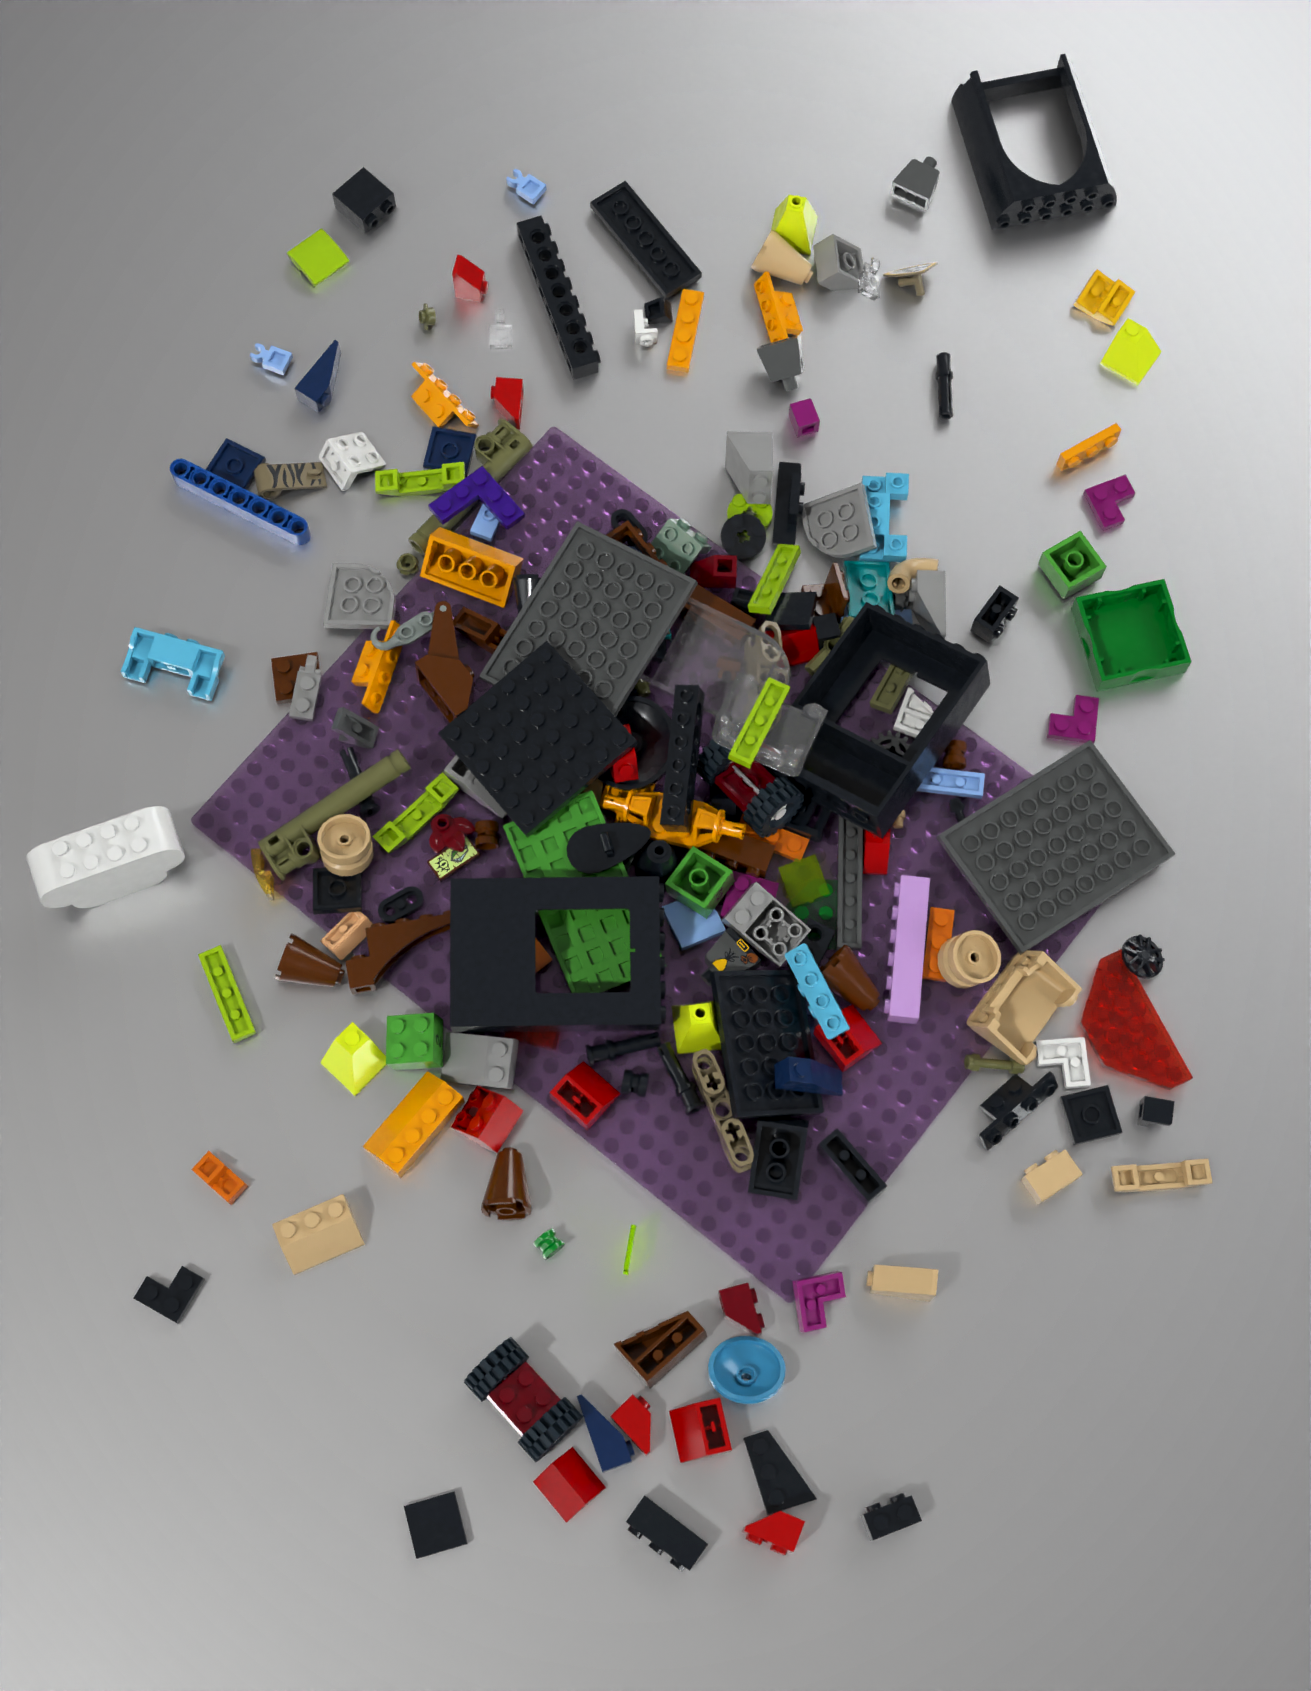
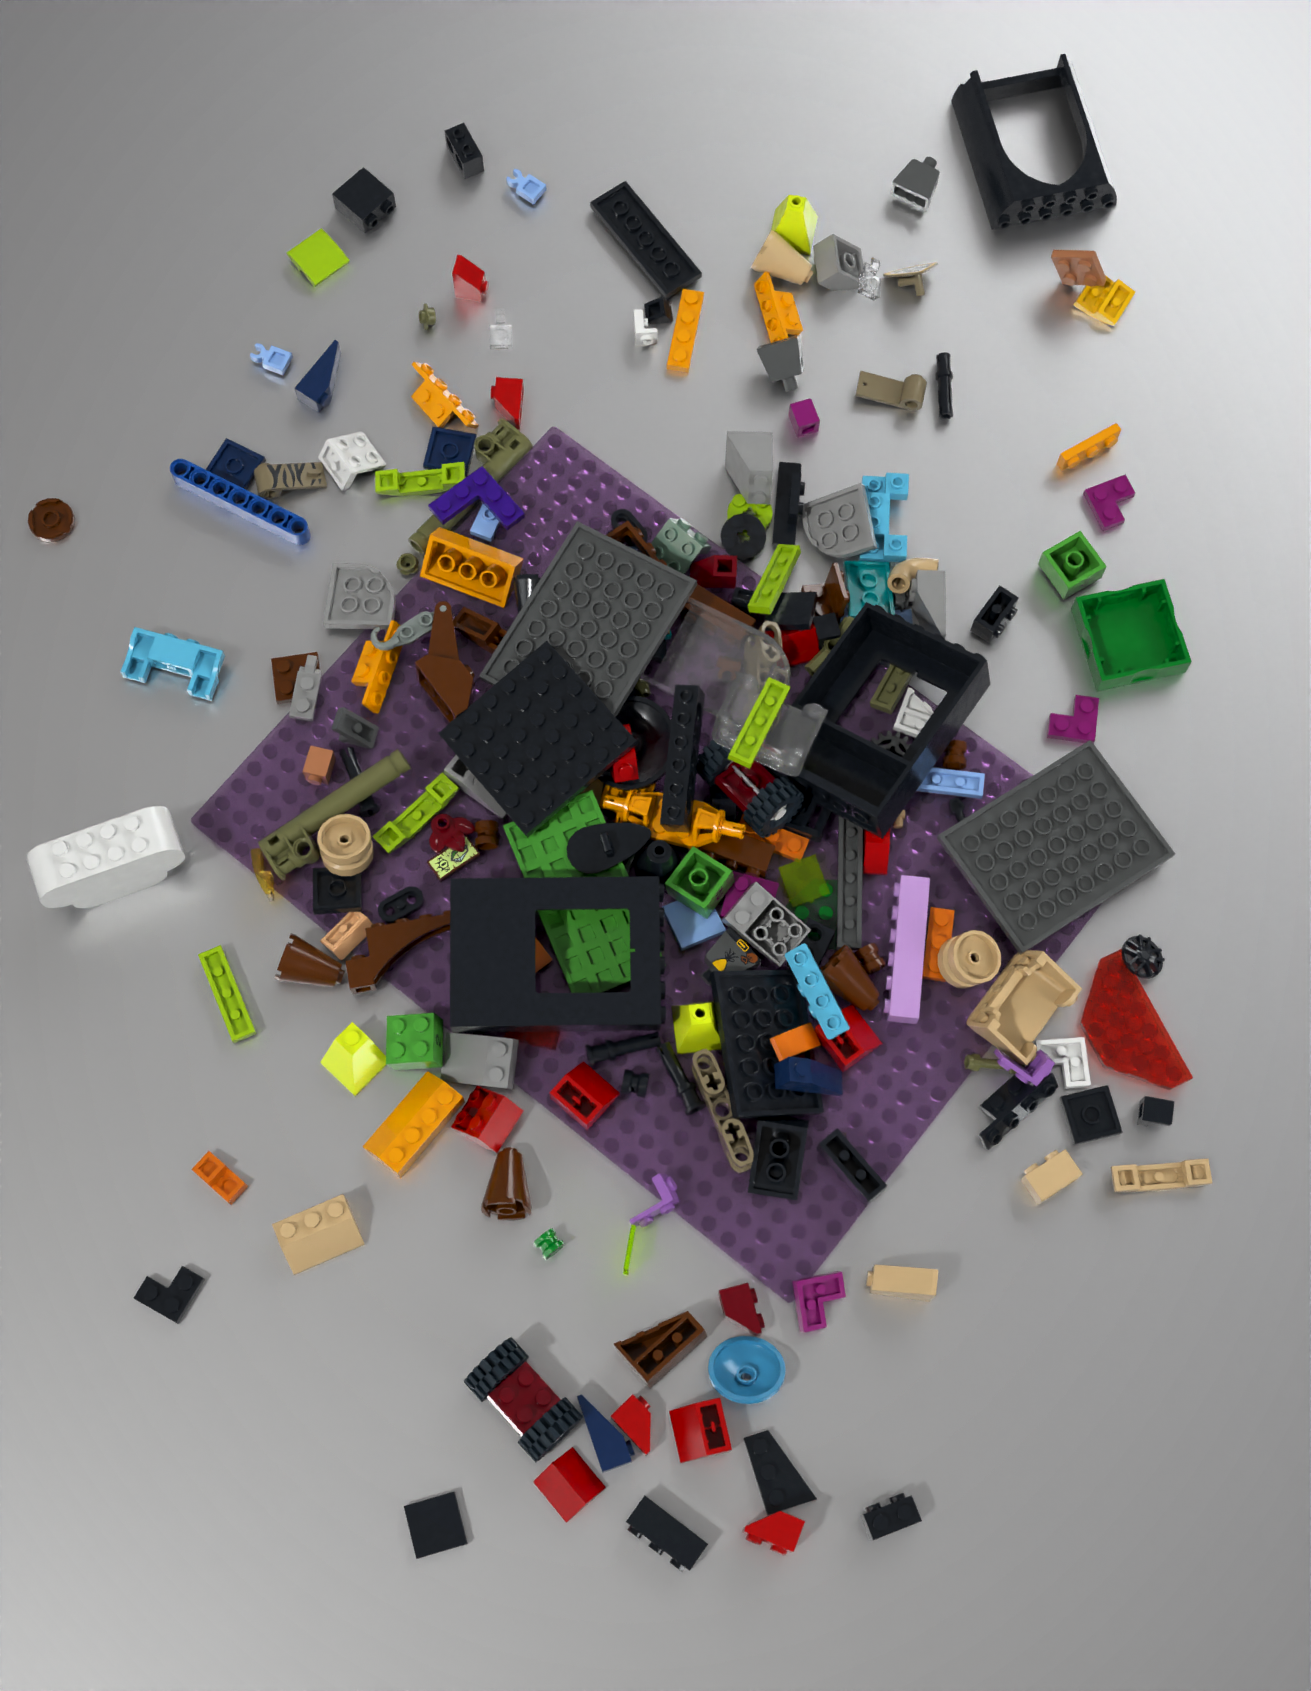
black brick [517,215,601,380] -> none
neon yellow slope [1100,318,1161,386] -> none
none -> reddish brown tile [28,498,75,542]
none -> nougat brick [302,745,336,785]
none -> black brick [445,123,484,179]
none -> medium lavender bracket [629,1173,680,1227]
none -> orange slope [770,1022,821,1062]
none -> reddish brown wheel [854,943,887,975]
none -> dark tan door [855,371,927,411]
none -> medium lavender bracket [994,1048,1055,1086]
none -> nougat plate [1051,250,1106,286]

